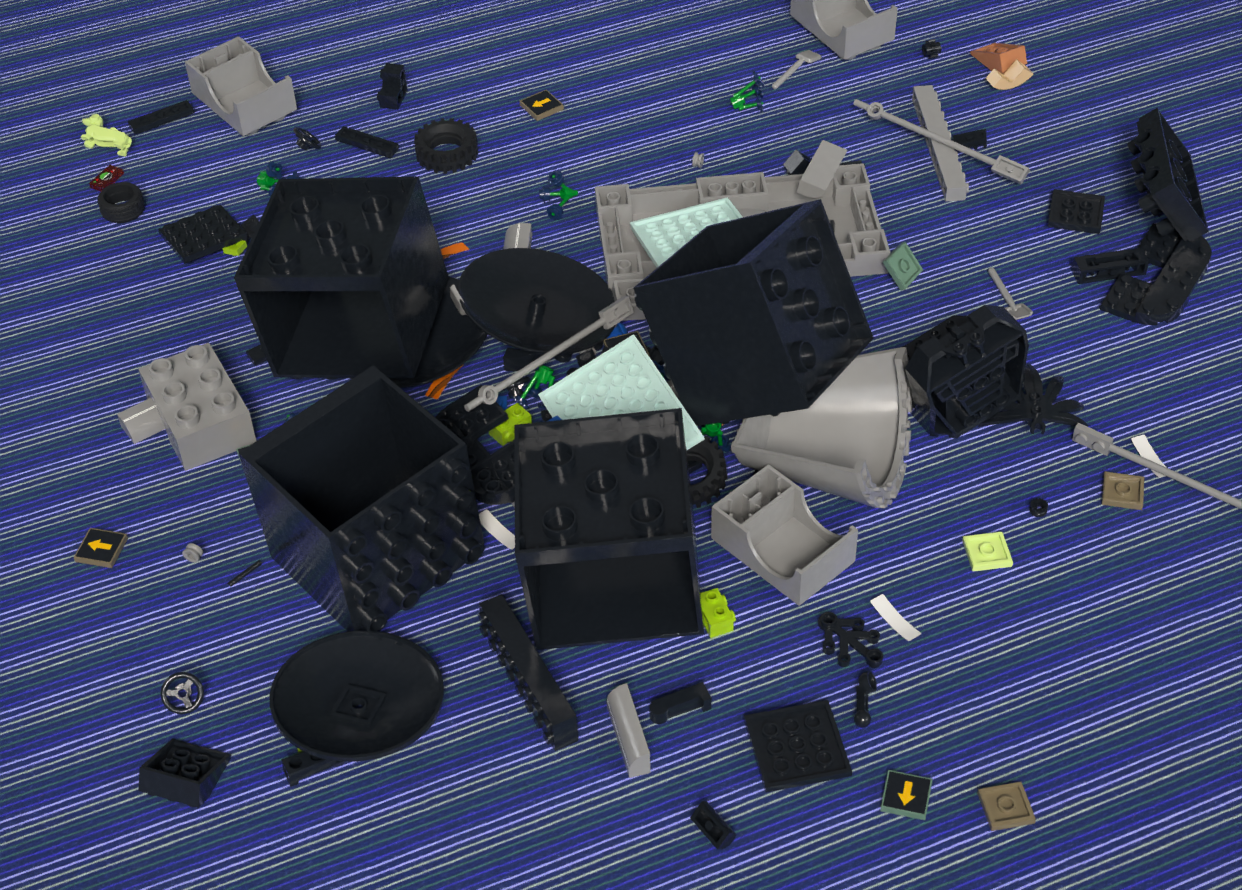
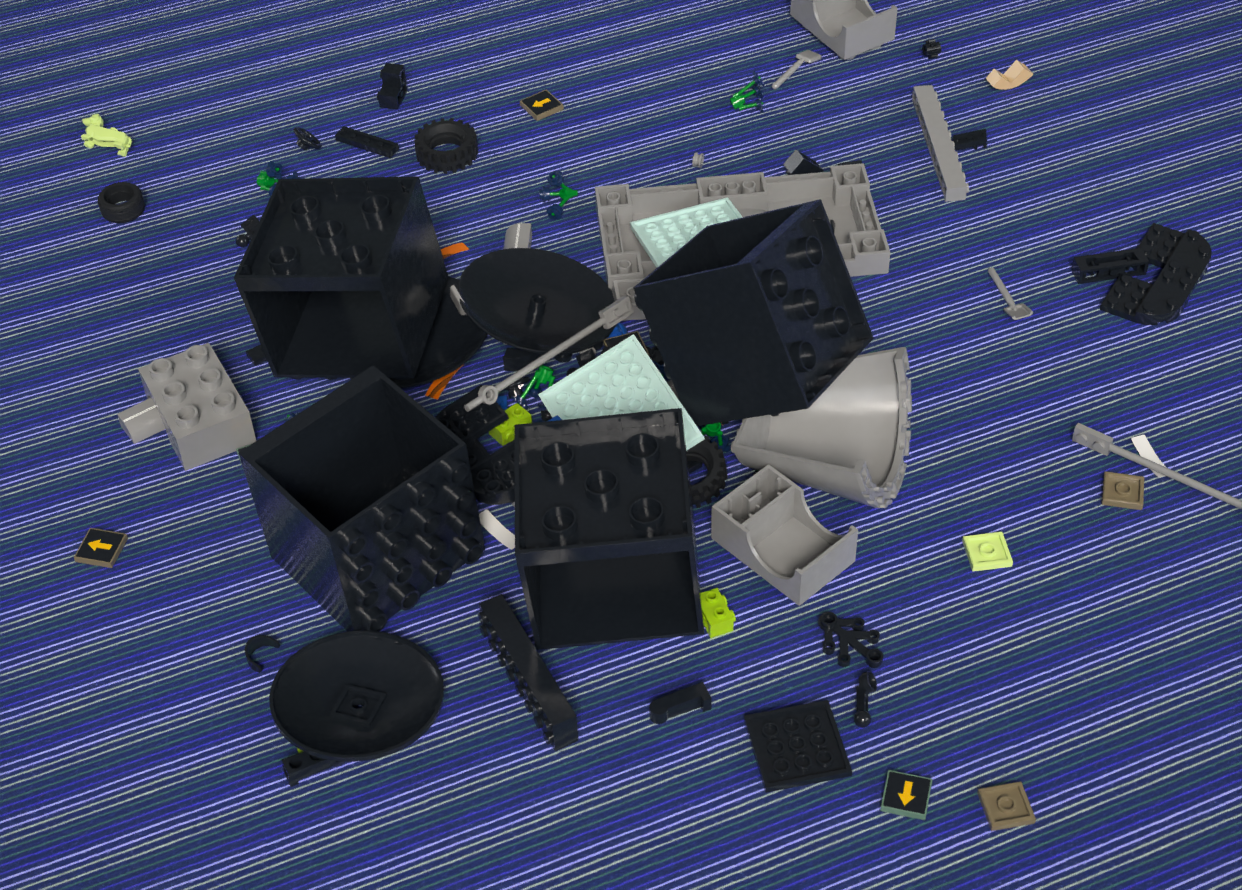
clear red tile [89,165,124,192] -> none
black plate [128,100,194,134] -> none
black slope [138,738,231,808] -> none
black plate [158,205,248,264] -> none
black piece [160,672,204,714] -> none
light grey bush [182,543,203,563] -> none
light grey piece [185,36,297,136] -> none
lime plate [223,240,247,256] -> none
black piece [227,560,262,587] -> none
light grey brick [607,683,651,778] -> none
black brick [690,801,736,850] -> none
light grey brick [797,140,847,198] -> none
light grey bar [853,99,1030,184] -> none
white sticker [870,594,921,641] -> none
sand green tile [883,242,923,291] -> none
black piece [903,305,1029,438] -> none
nougat slope [970,43,1027,74] -> none
black plant [978,363,1088,434] -> none
black bush [1029,498,1048,517] -> none
black plate [1048,189,1105,234] -> none
black brick [1127,108,1209,241] -> none
none -> black helmet [245,635,281,673]

